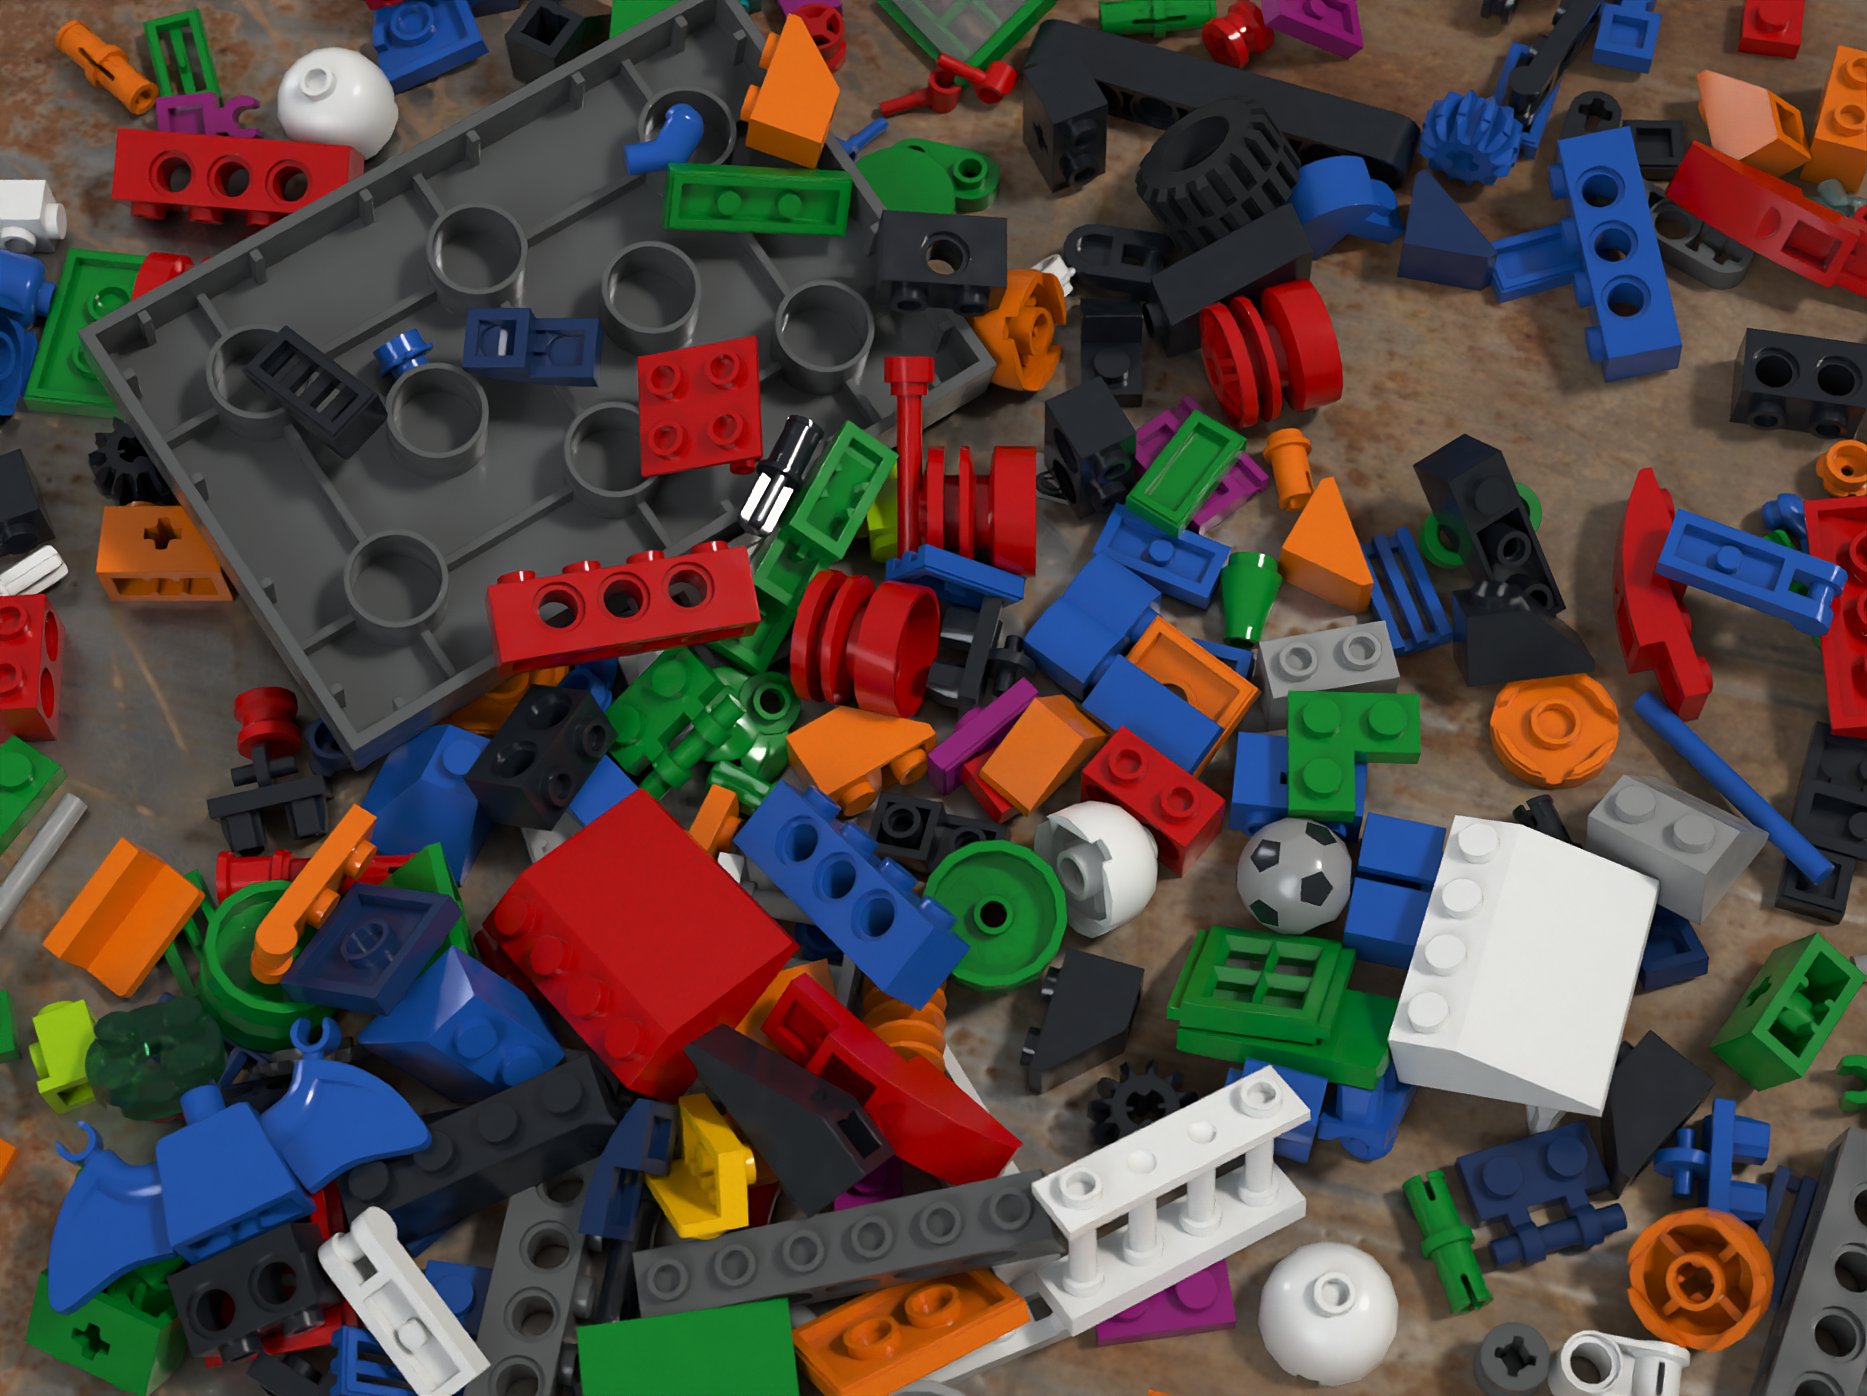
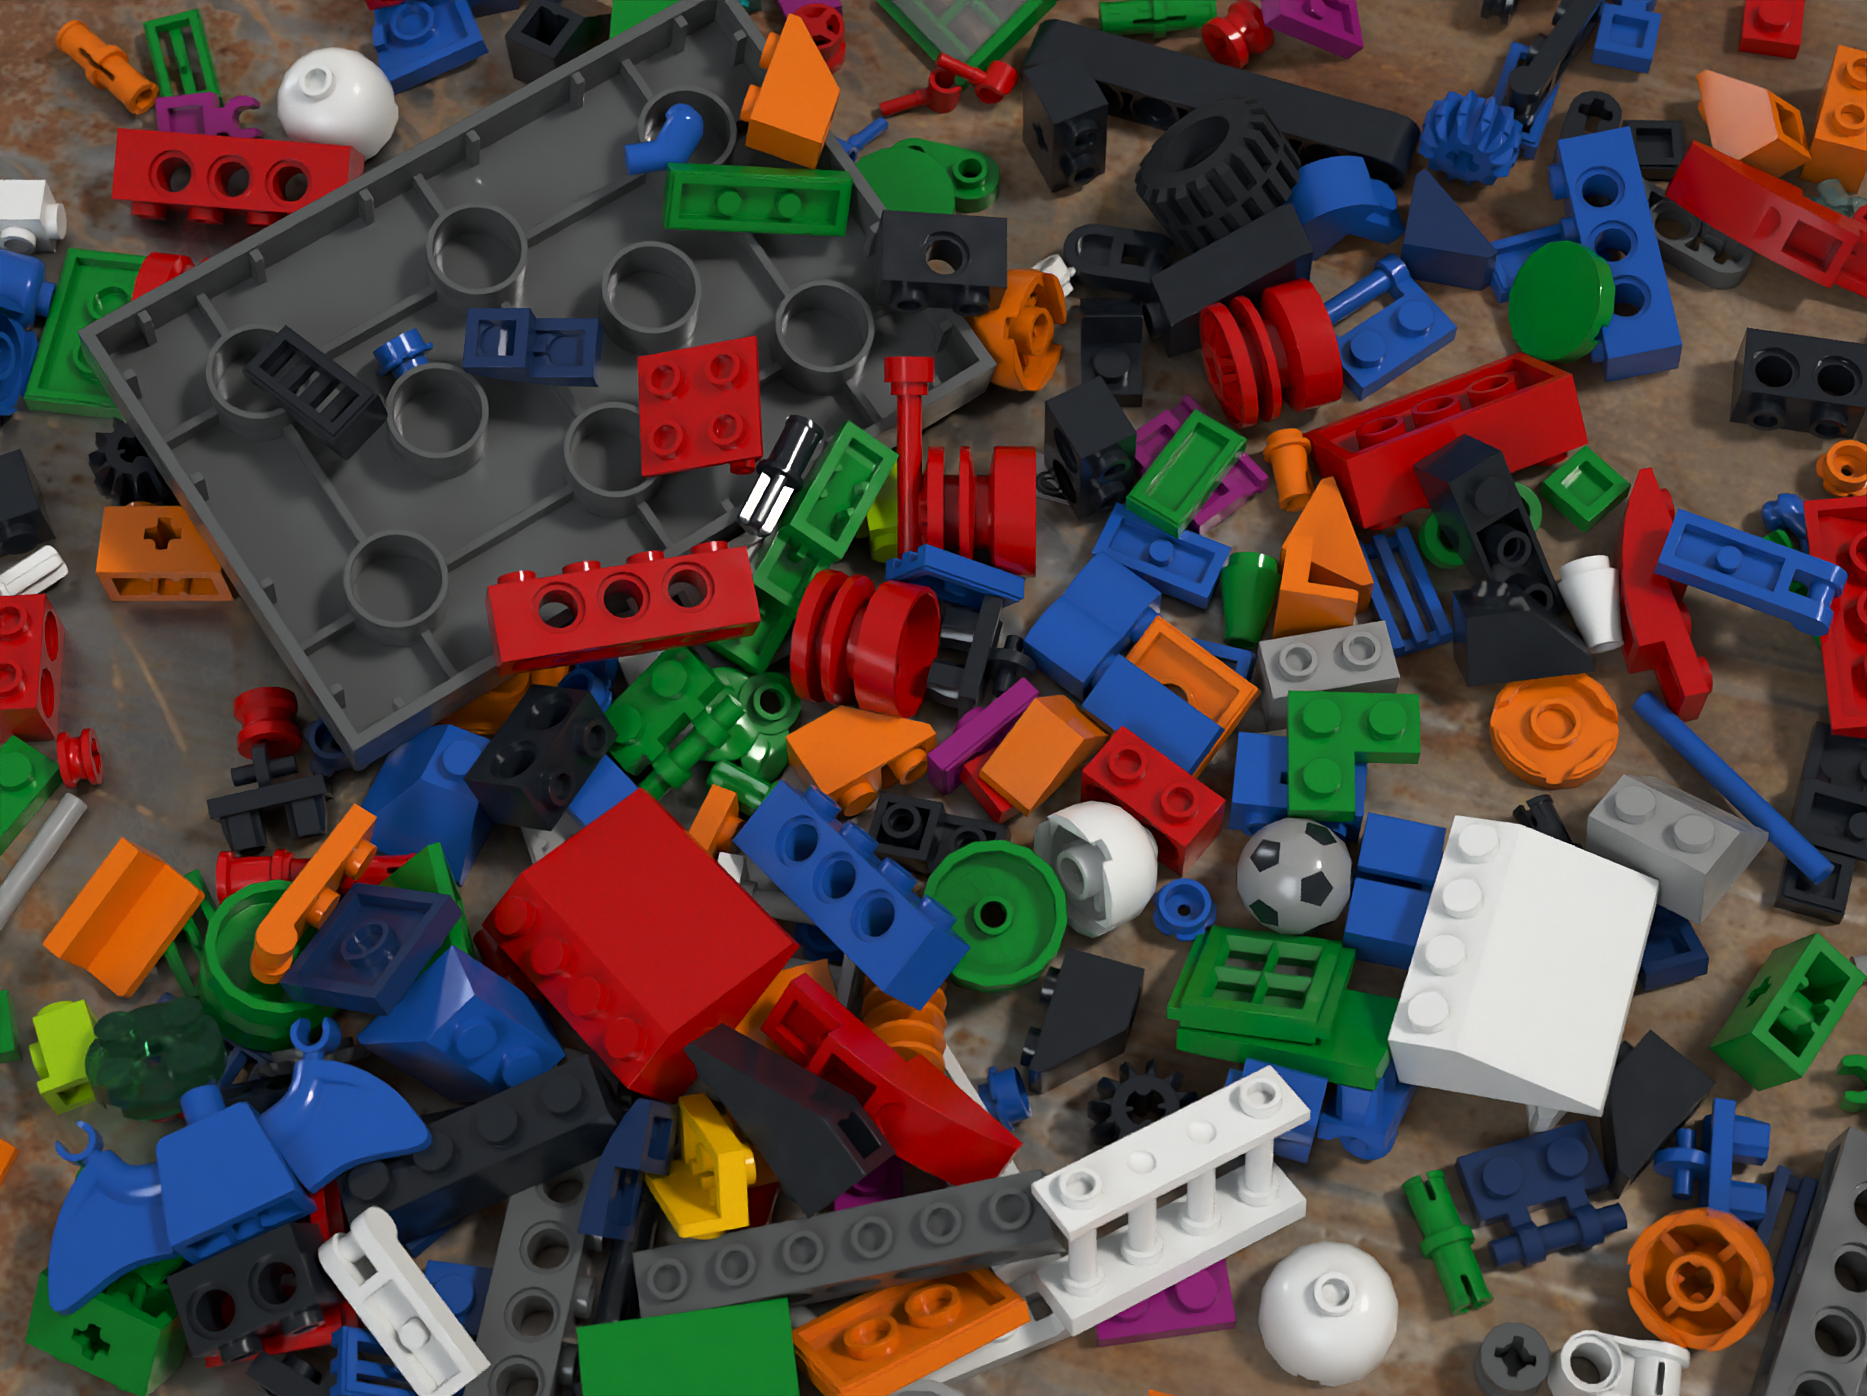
none -> red bush [56,728,103,789]
none -> blue plate [978,1066,1032,1131]
none -> blue plate [1152,878,1217,942]
none -> orange panel [1272,533,1359,639]
none -> red slope [1303,352,1588,530]
none -> blue plate [1324,253,1457,401]
none -> green tile [1508,240,1615,364]
none -> green plate [1539,445,1631,534]
none -> white cone [1557,555,1624,654]

